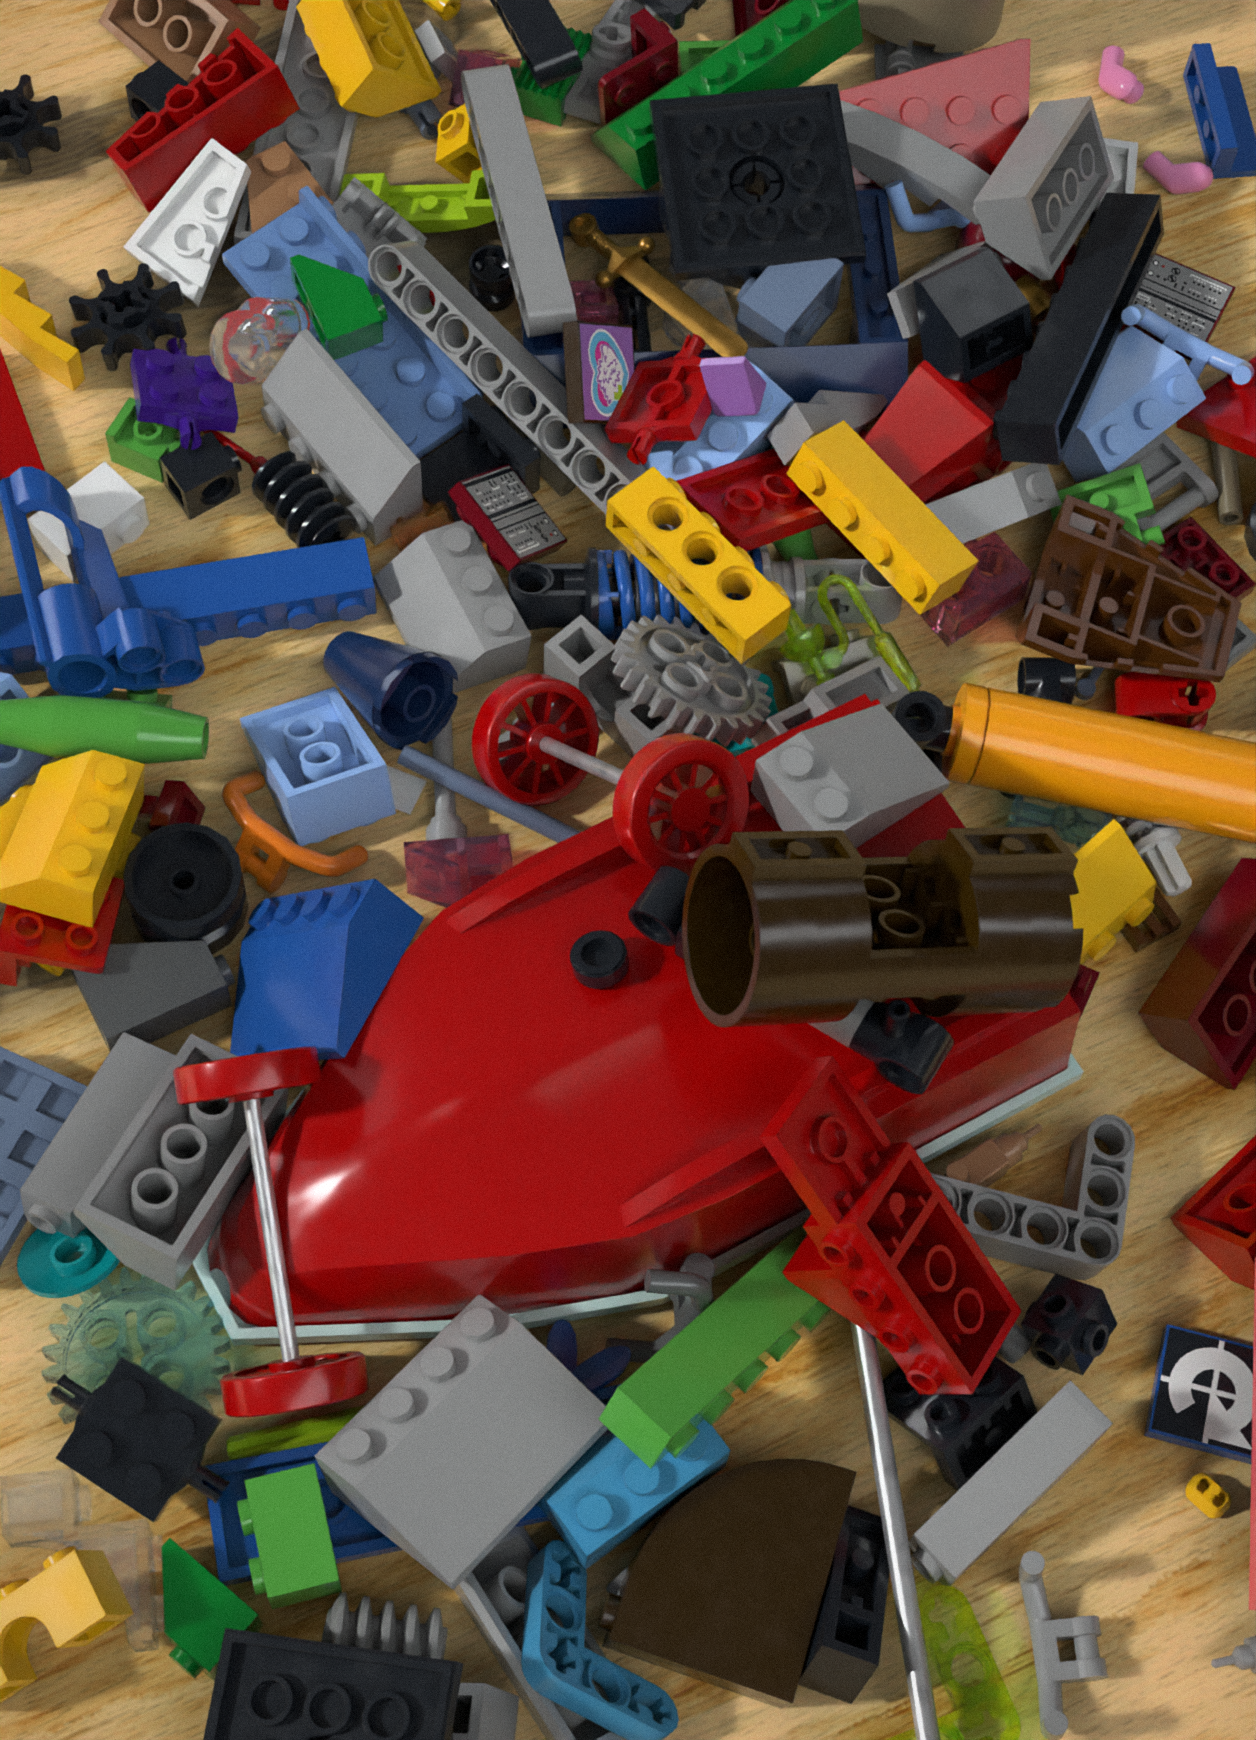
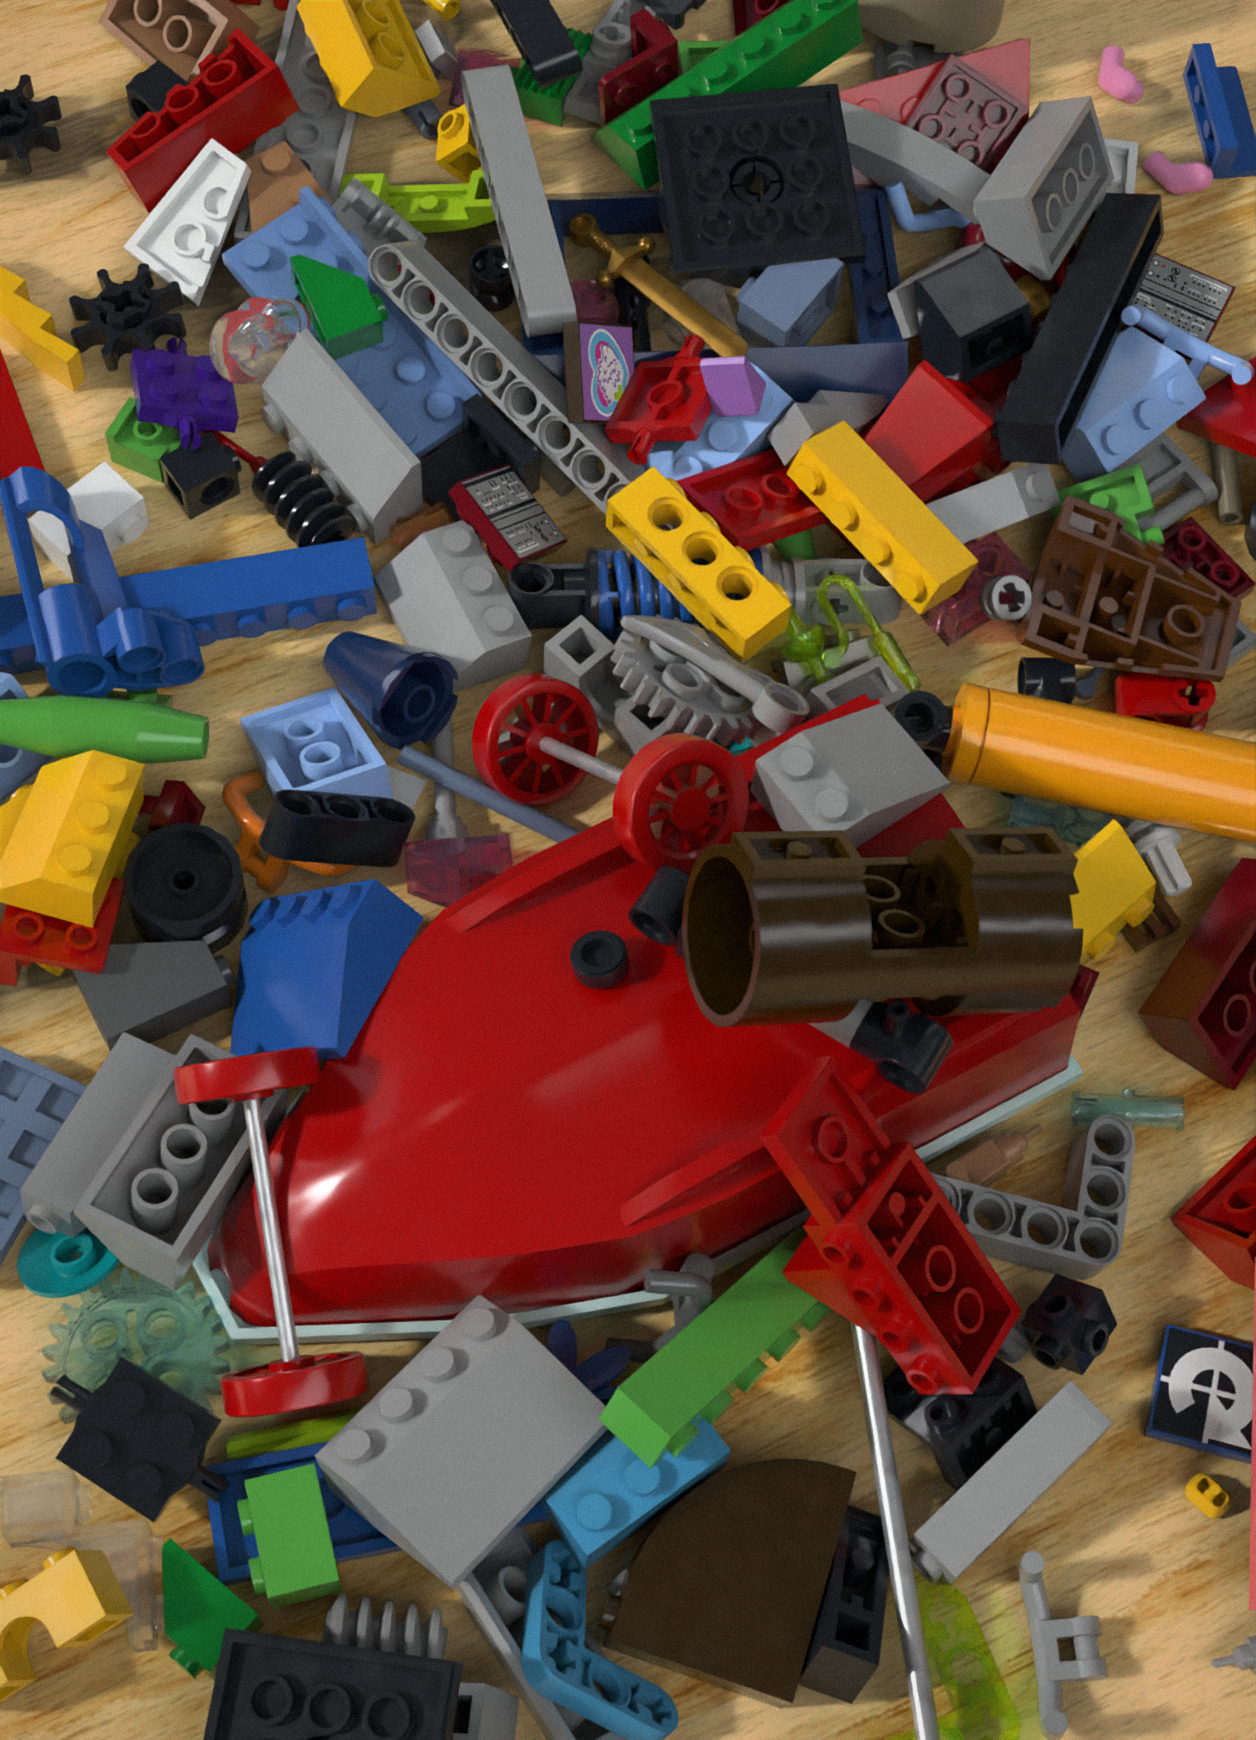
none -> black beam [259,789,416,867]
none -> light grey piece [621,615,810,734]
none -> tile [903,54,1028,171]
none -> light grey bush [980,575,1032,622]
none -> clear light blue pin [1071,1089,1185,1131]

